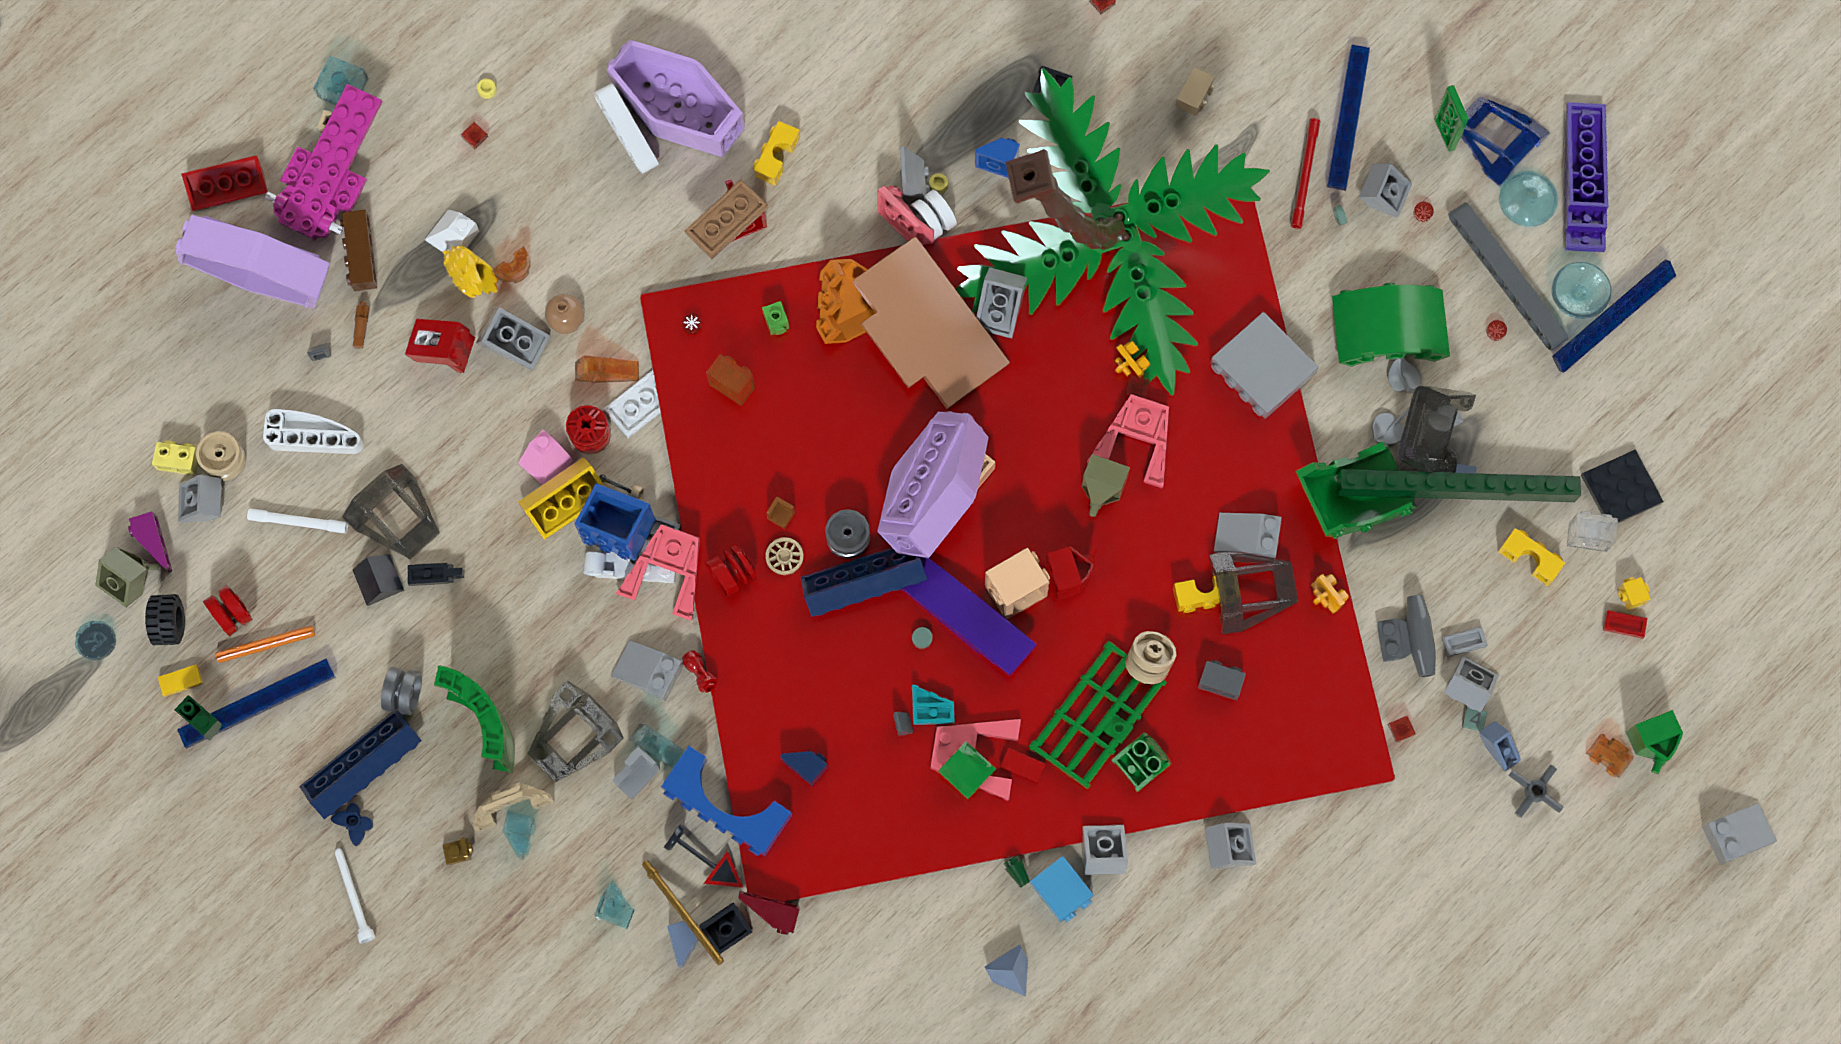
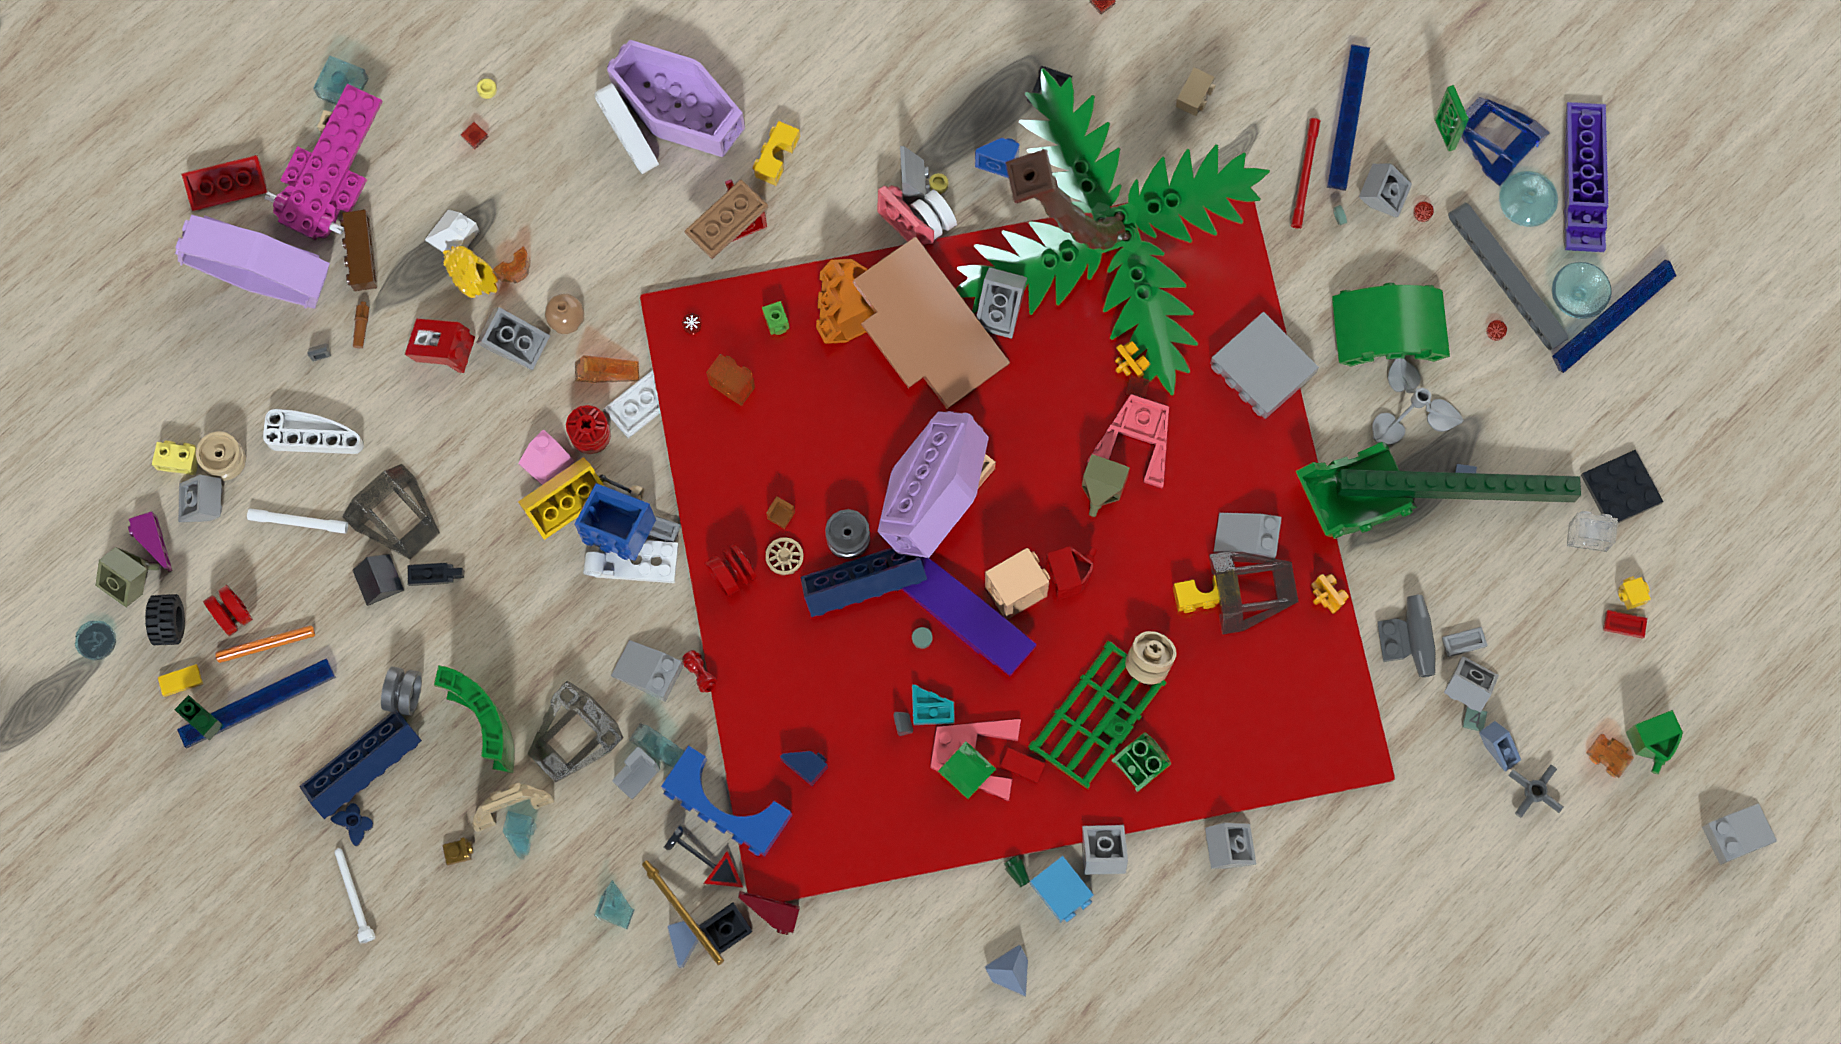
coral wing [616,525,700,621] -> none
dark grey brick [1198,660,1246,700] -> none
clear red plate [1388,716,1416,743] -> none
clear smoke windscreen [1398,386,1476,472] -> none
yellow arch [1498,528,1565,586] -> none

